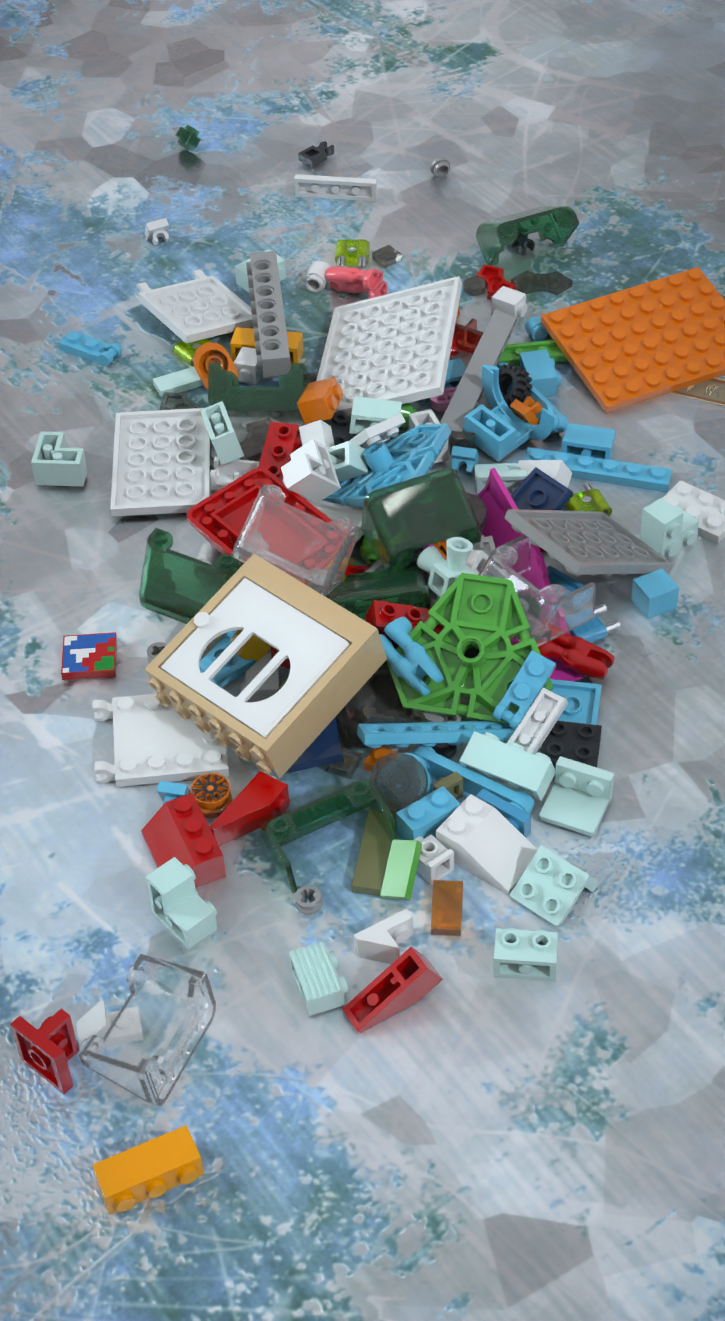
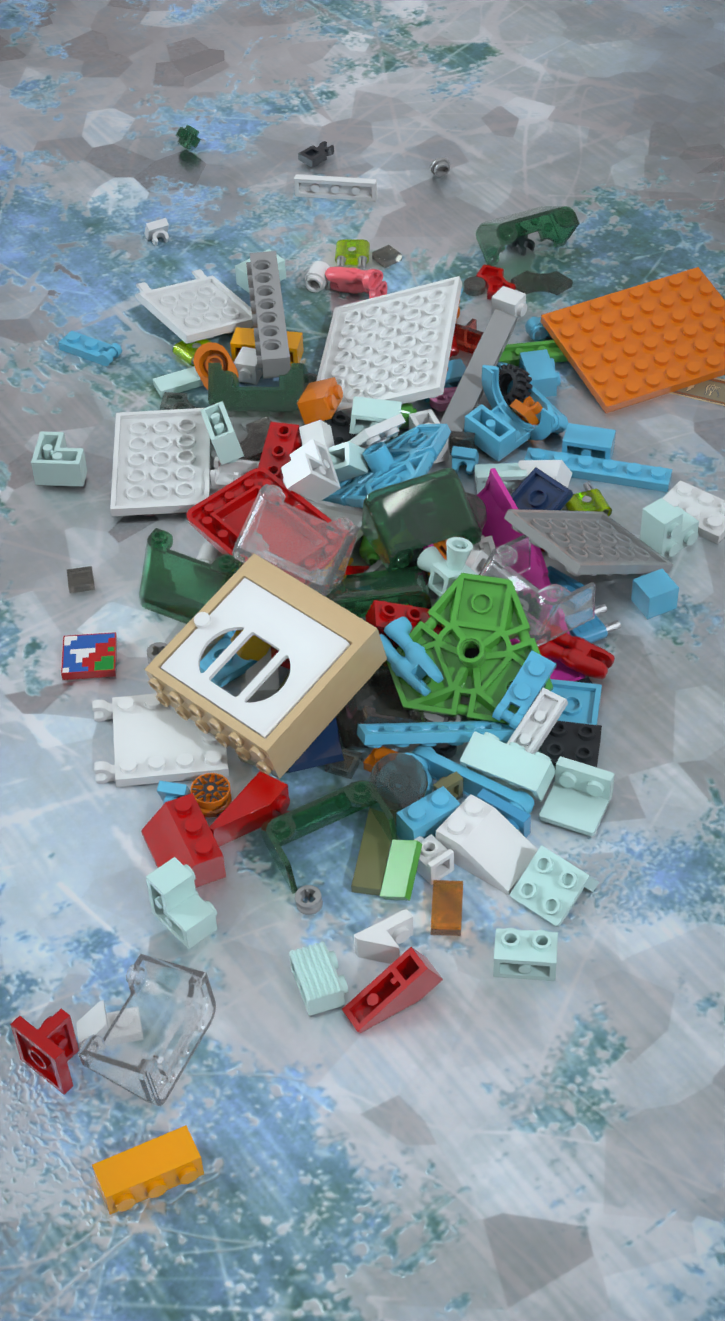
none -> clear smoke tile [67,566,95,593]

